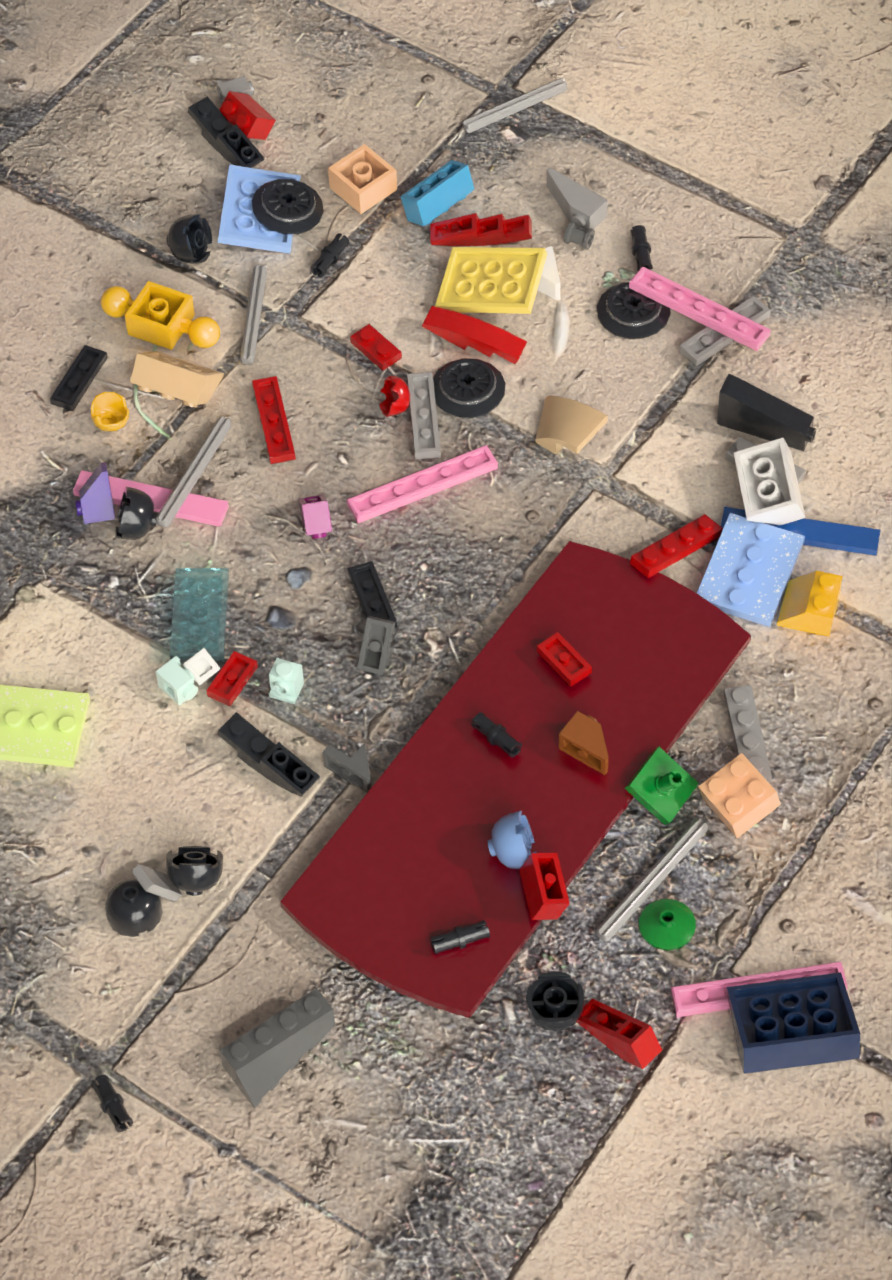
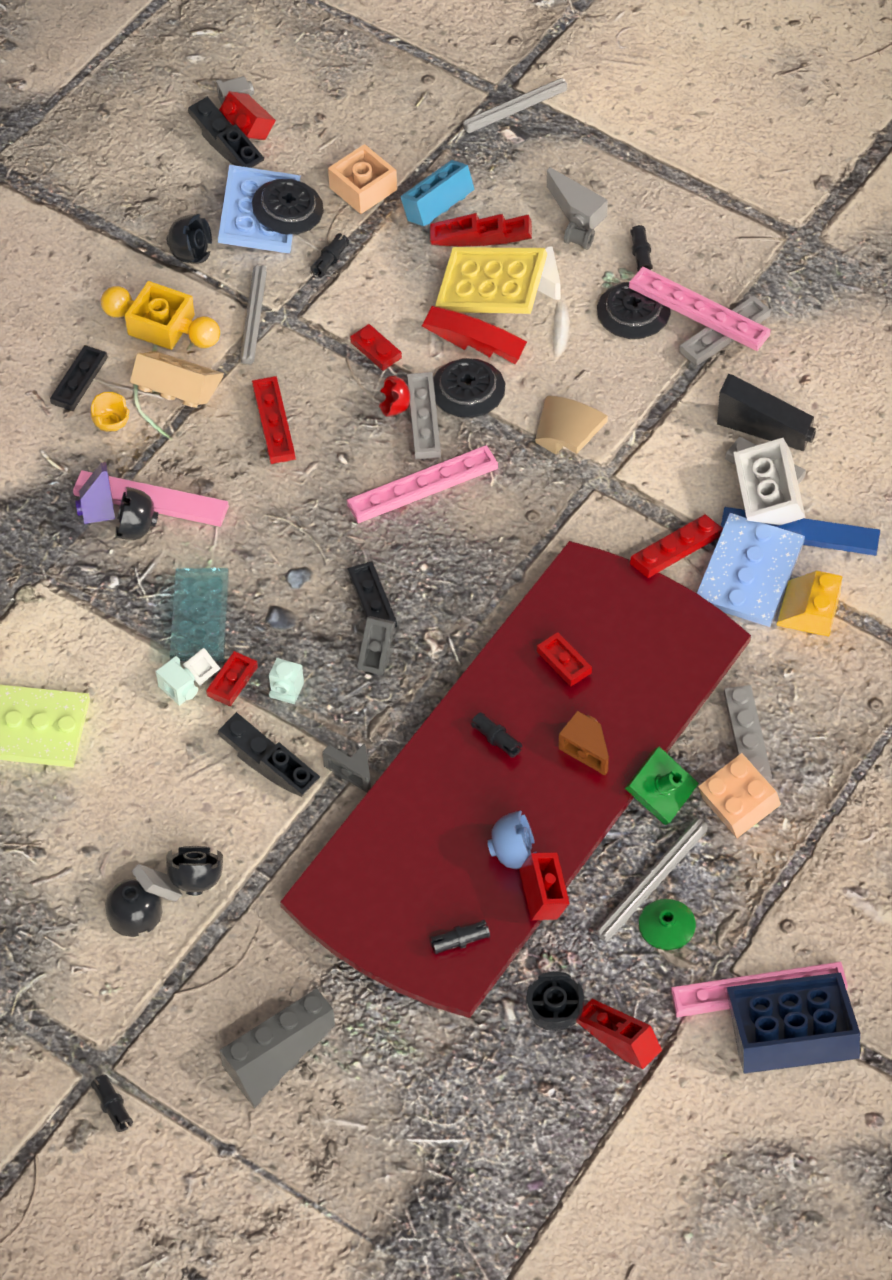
light grey axle [156,416,231,528] -> none
slope [298,494,332,539] -> none

